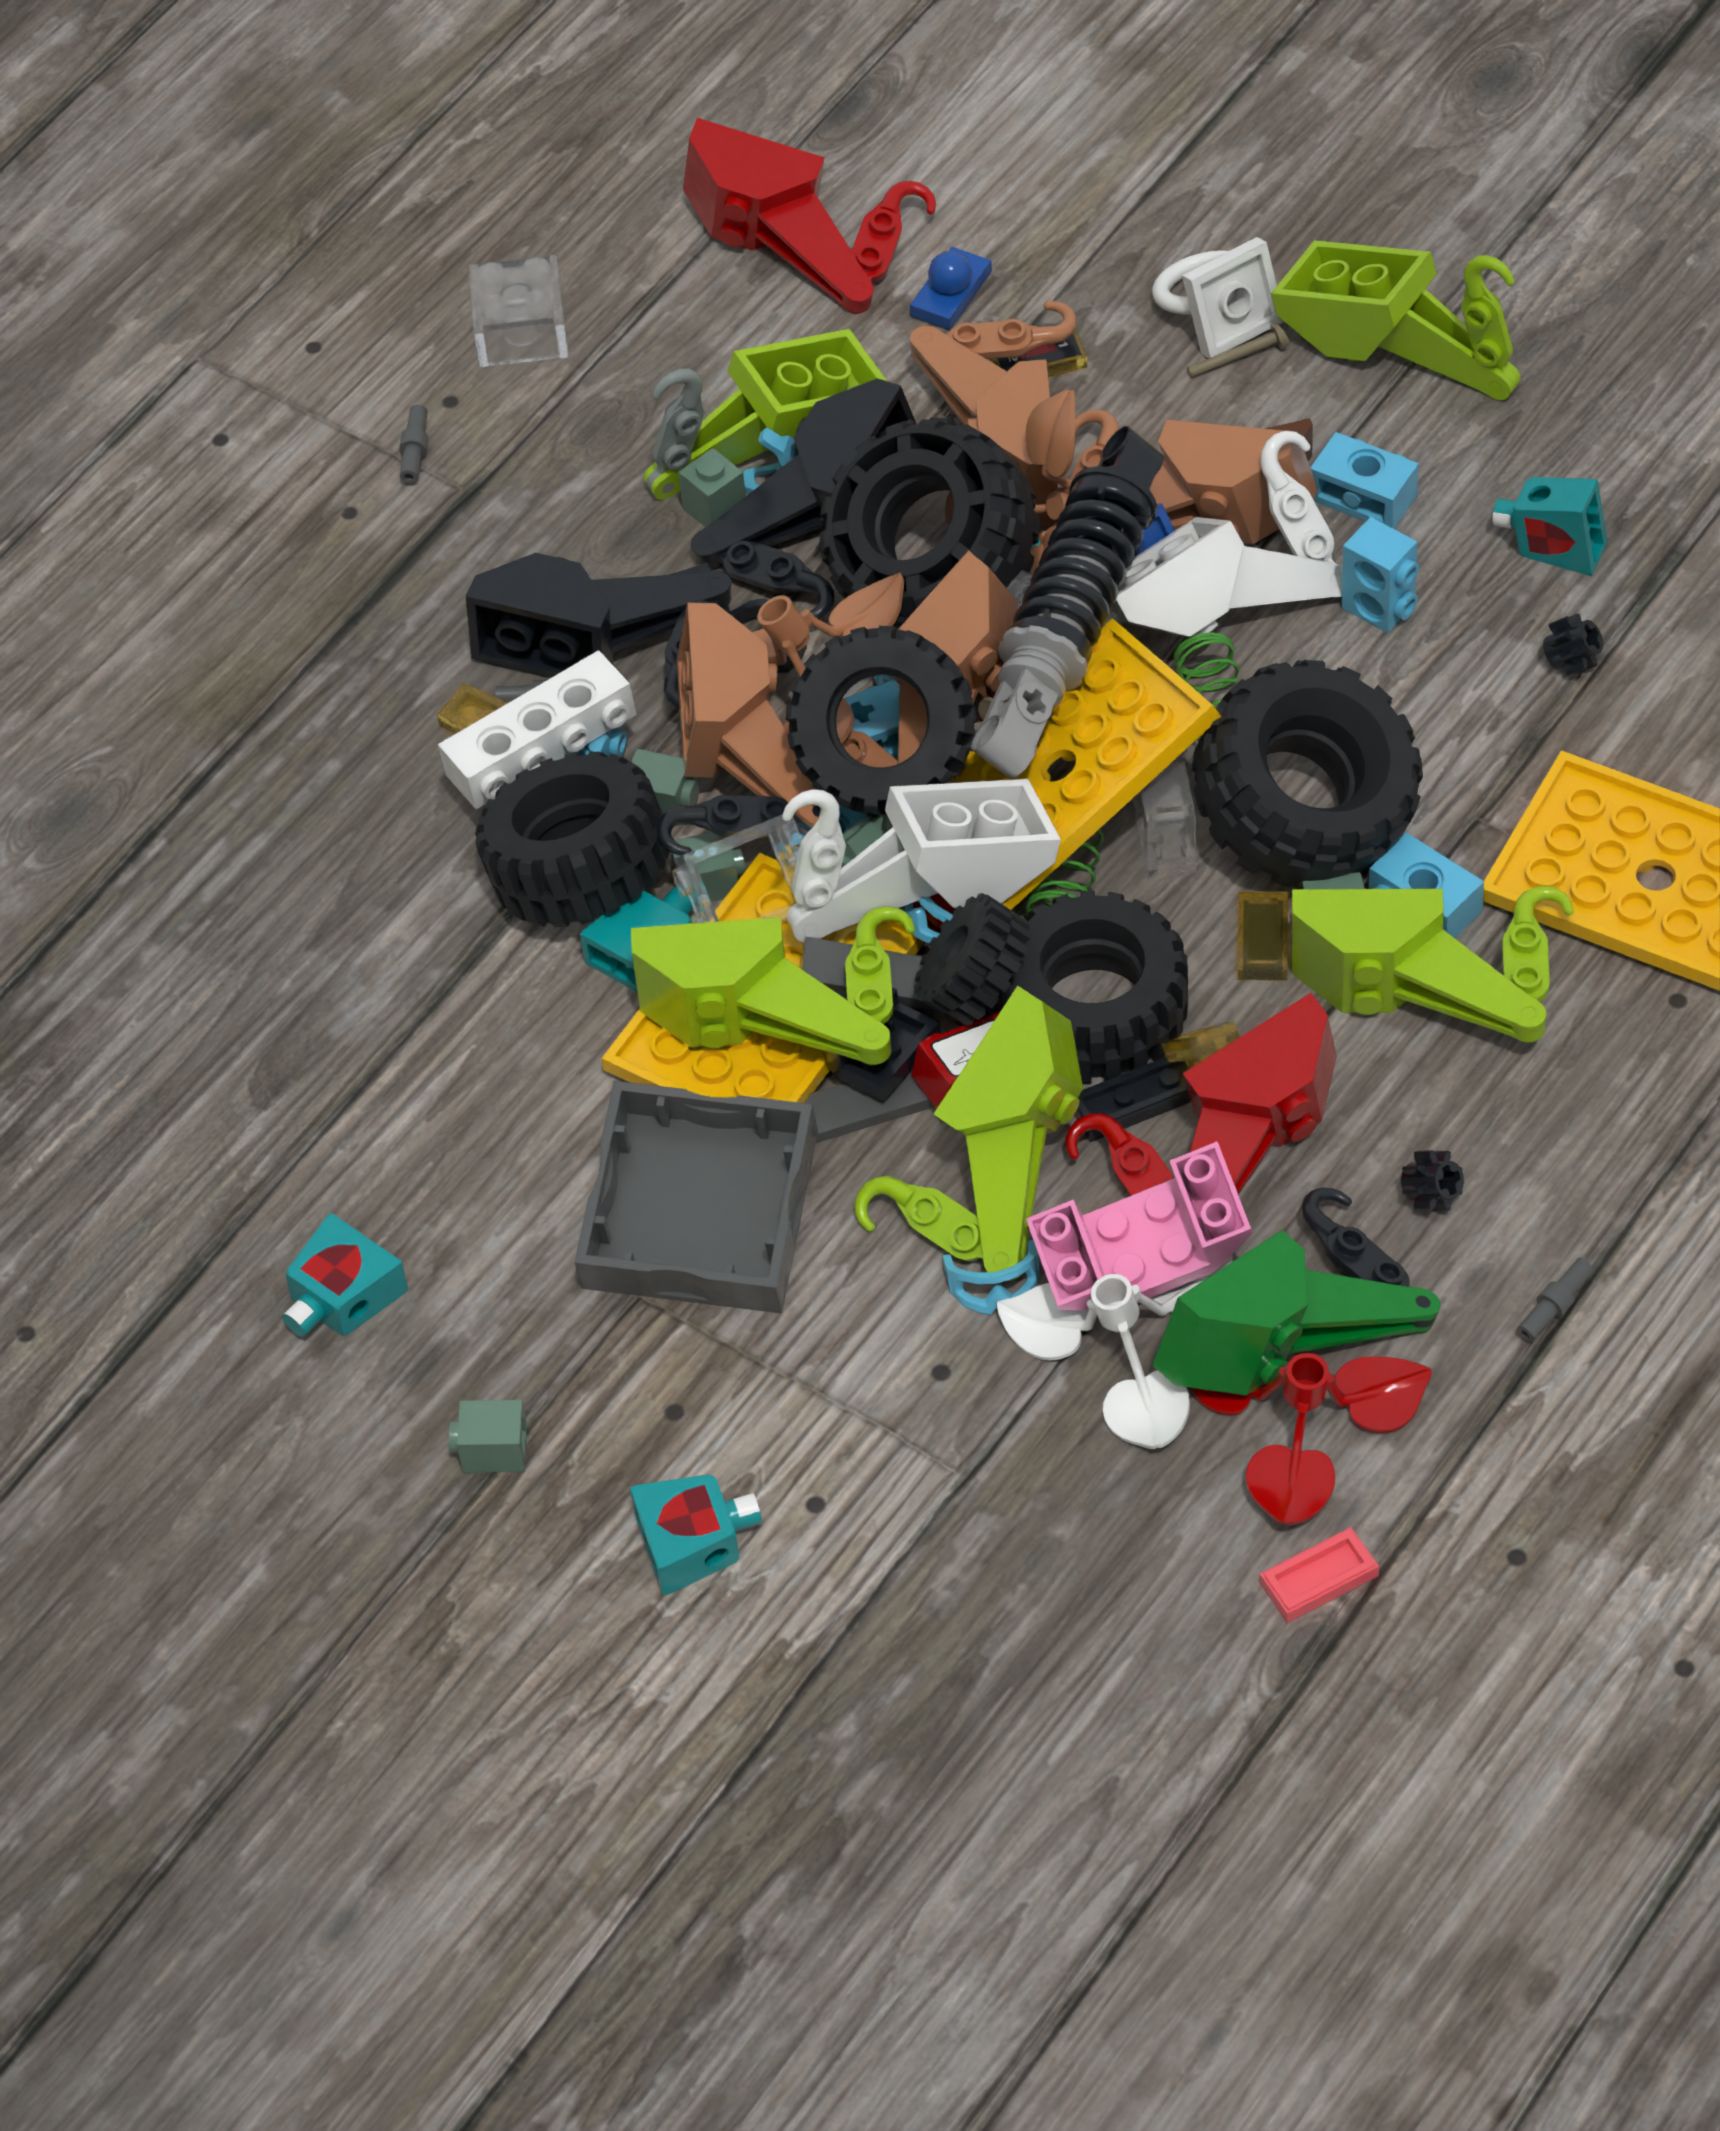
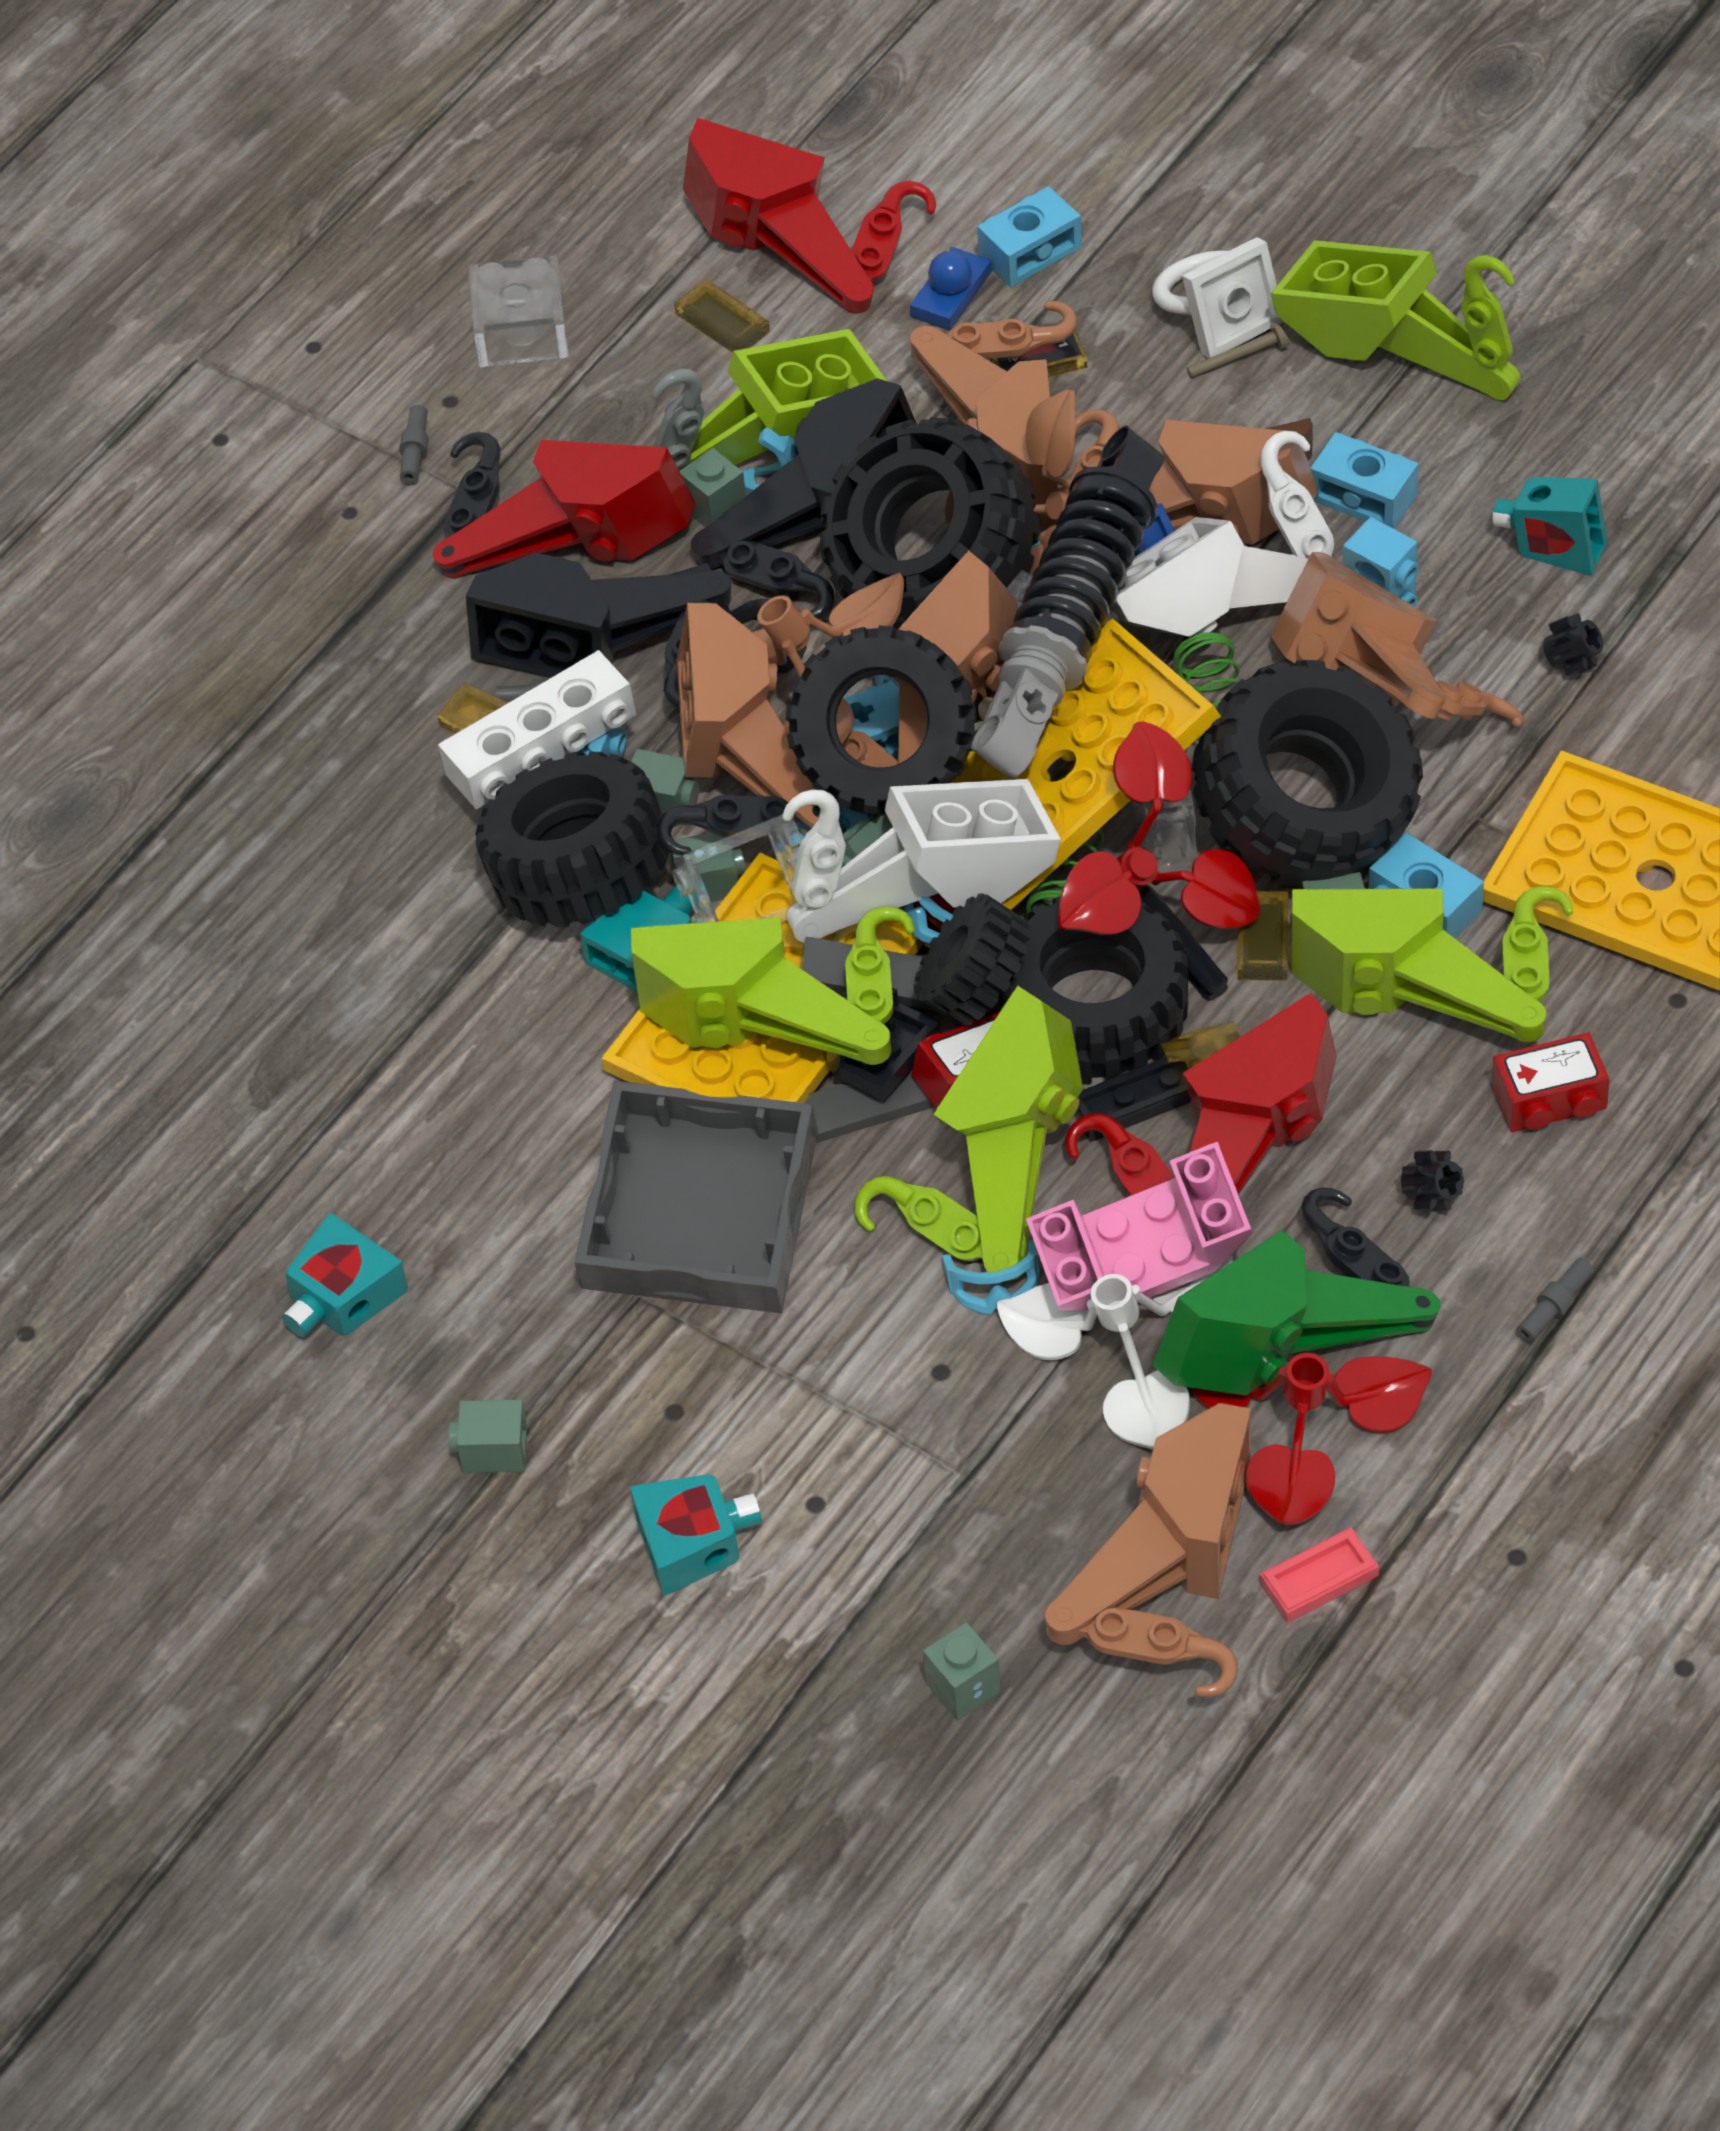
none -> red slope [433,432,696,578]
none -> clear yellow tile [674,279,770,353]
none -> sand green brick [923,1622,1001,1721]
none -> medium azure brick [977,186,1082,288]
none -> nougat slope [1045,1403,1251,1697]
none -> red plant [1058,721,1260,935]
none -> black axle [1139,886,1228,1000]
none -> nougat slope [1270,552,1525,727]
none -> brick [1491,1032,1610,1132]

